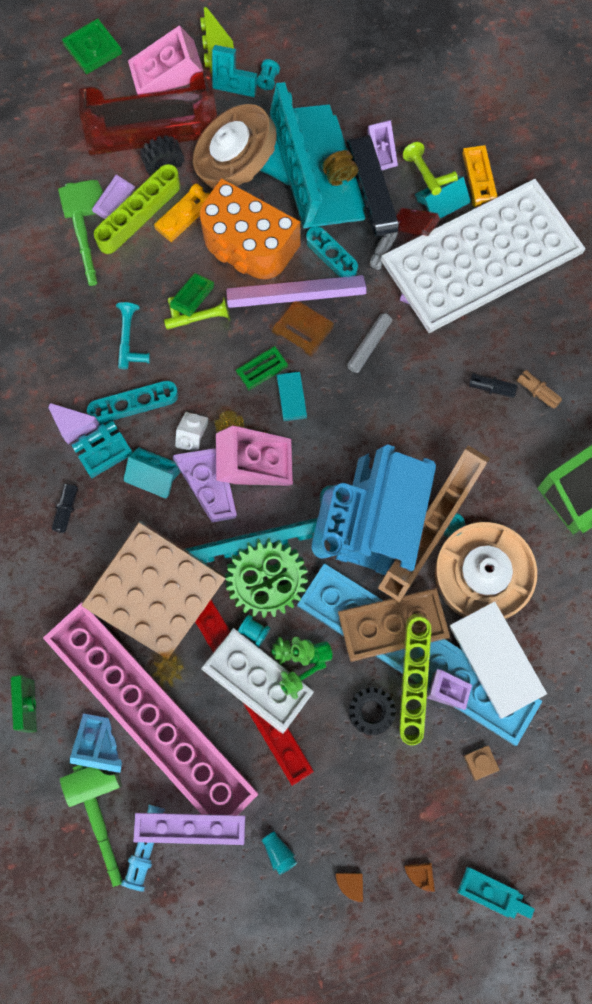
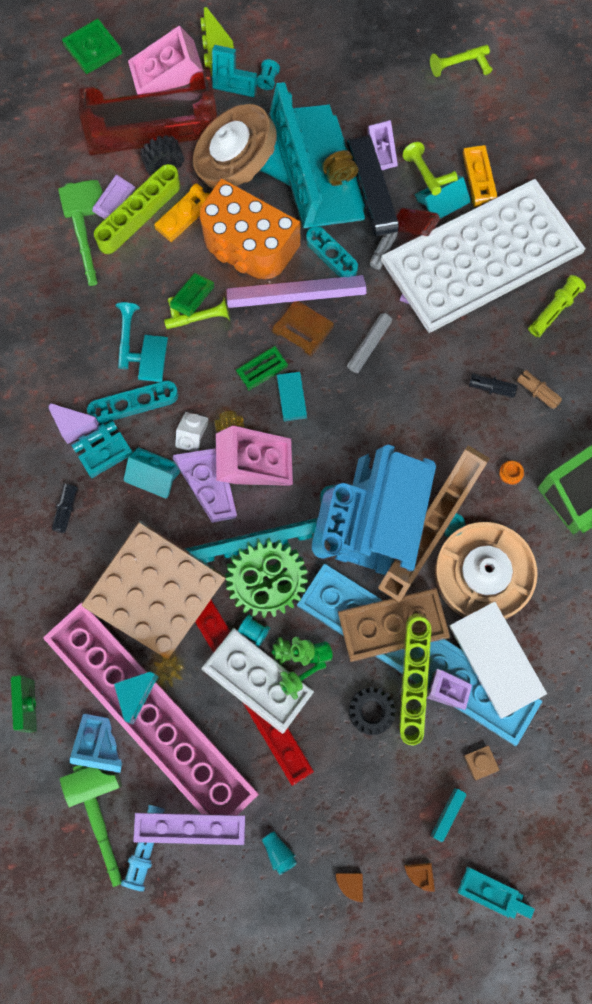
none -> teal slope [114,672,159,724]
none -> teal slope [138,335,168,382]
none -> lime piece [430,45,493,77]
none -> teal tile [430,788,467,842]
none -> orange plate [499,461,524,485]
none -> lime pin [528,275,586,337]

